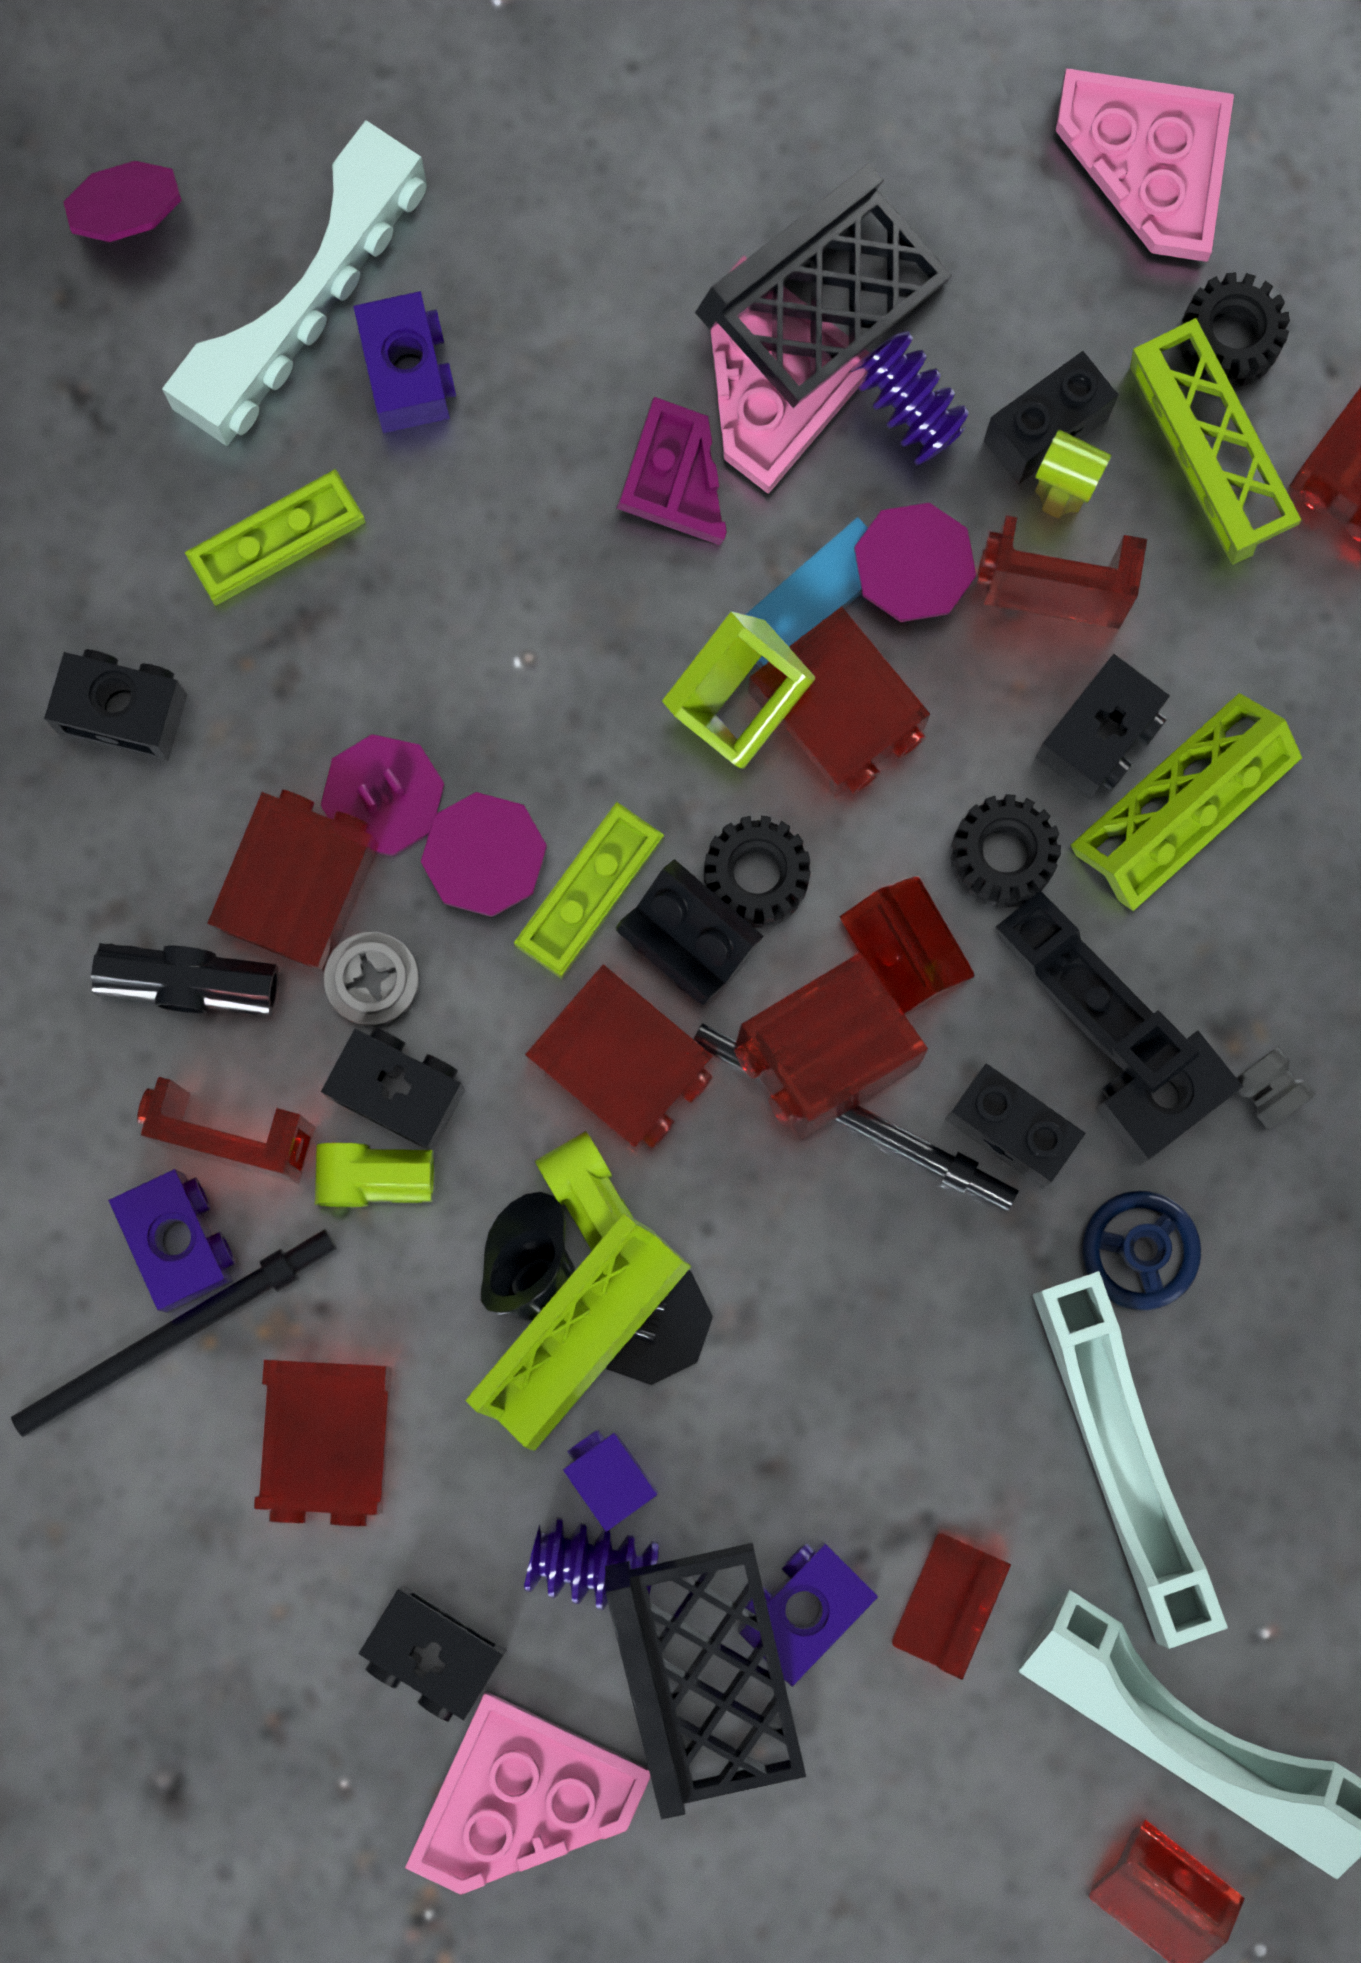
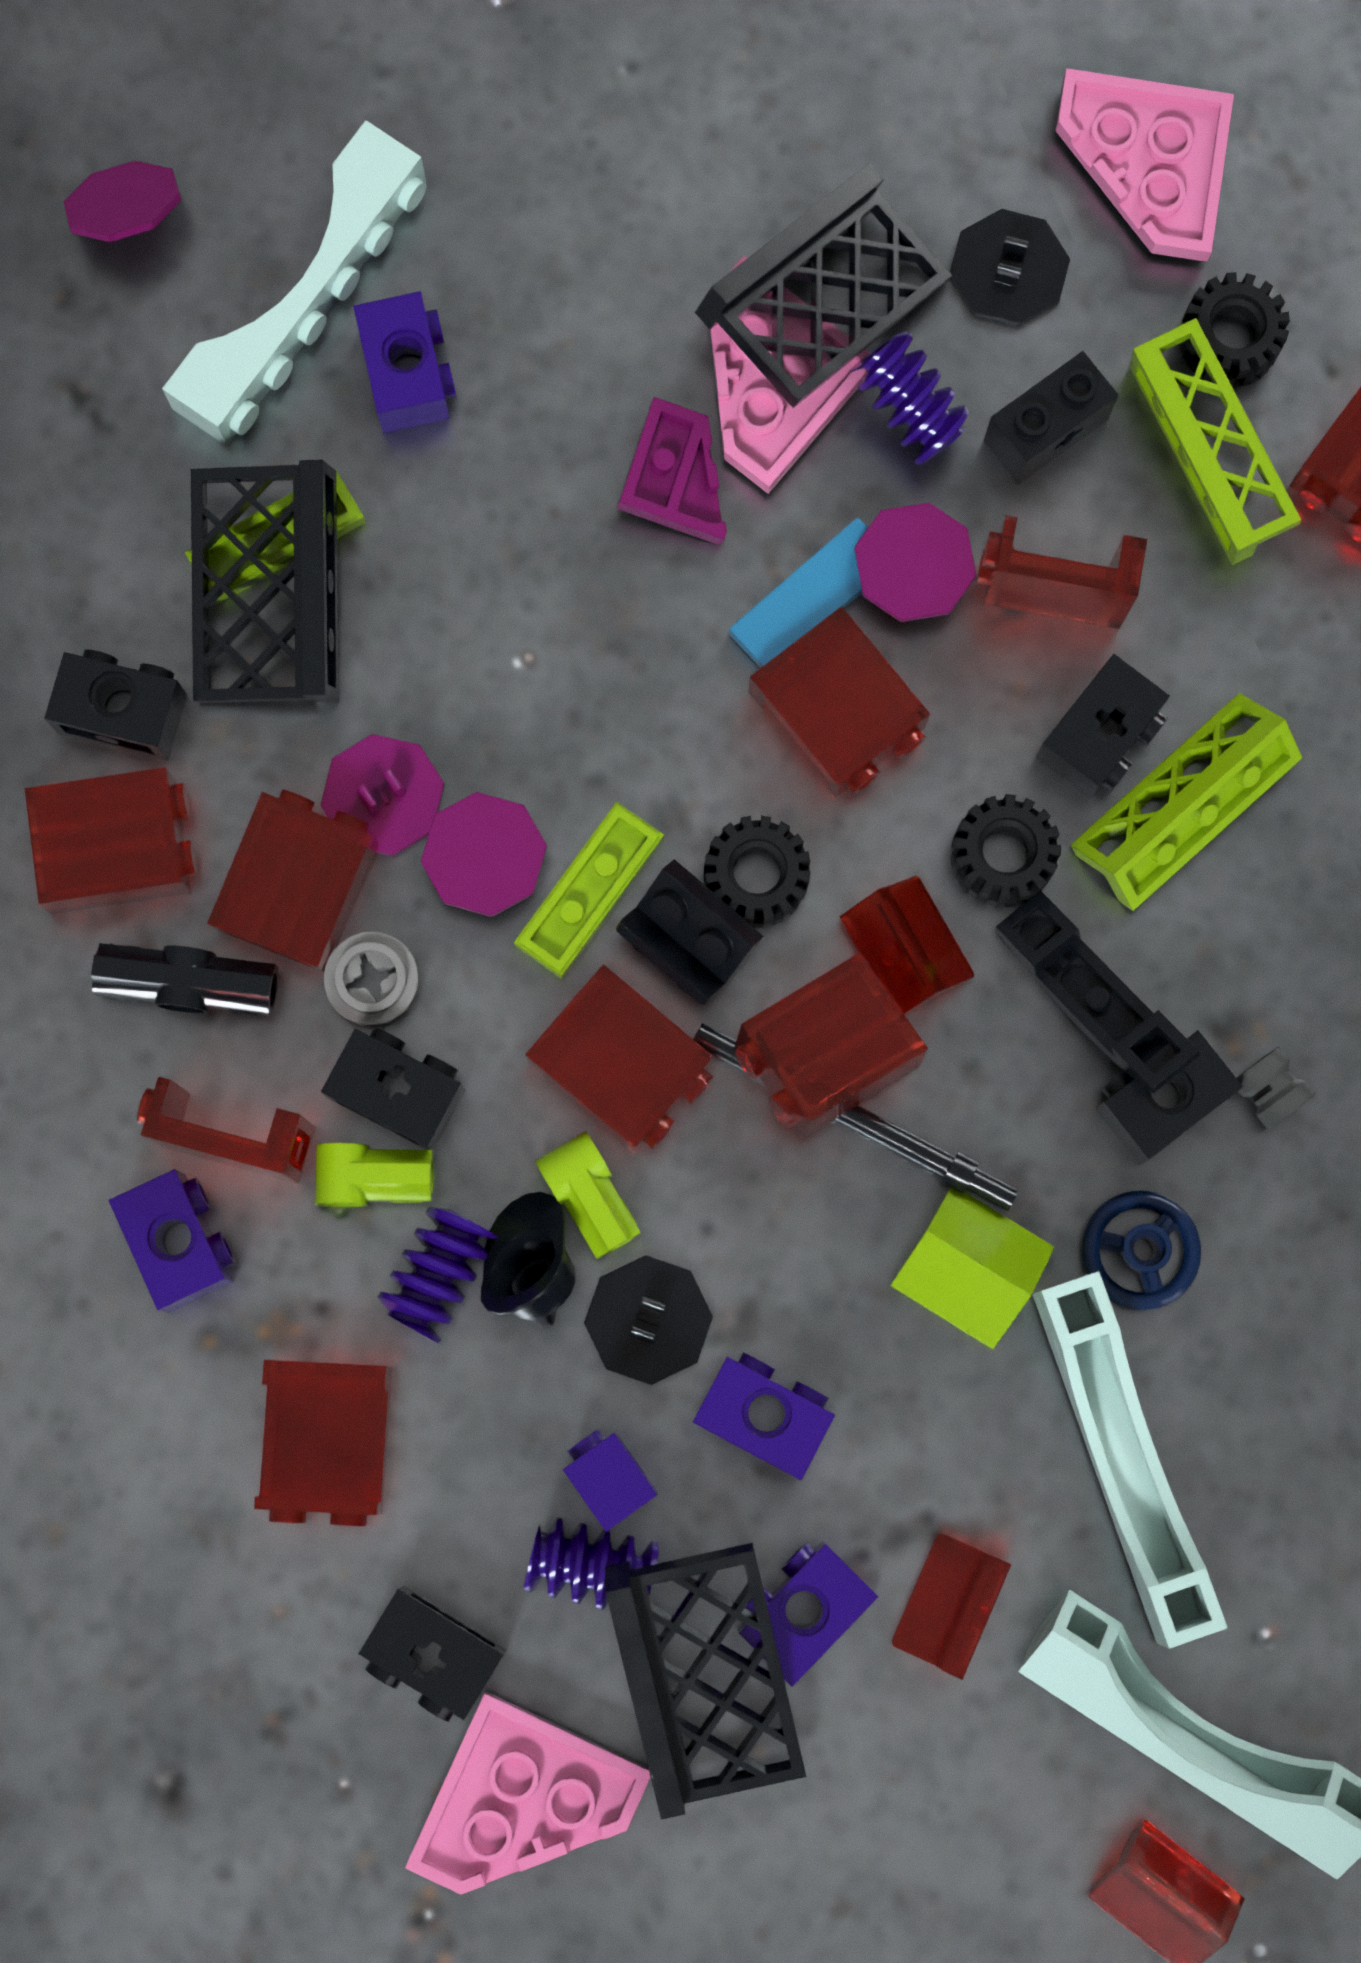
black bar [11,1229,337,1437] -> none
lime fence [465,1213,692,1451] -> none
lime tile [662,611,815,769] -> none
black brick [945,1063,1086,1188] -> none
lime piece [1035,429,1112,519] -> none
none -> clear red brick [24,767,198,914]
none -> black fence [191,459,339,703]
none -> dark purple piece [378,1207,499,1343]
none -> dark purple brick [693,1352,835,1481]
none -> lime slope [890,1188,1055,1350]
none -> black piece [950,209,1070,326]

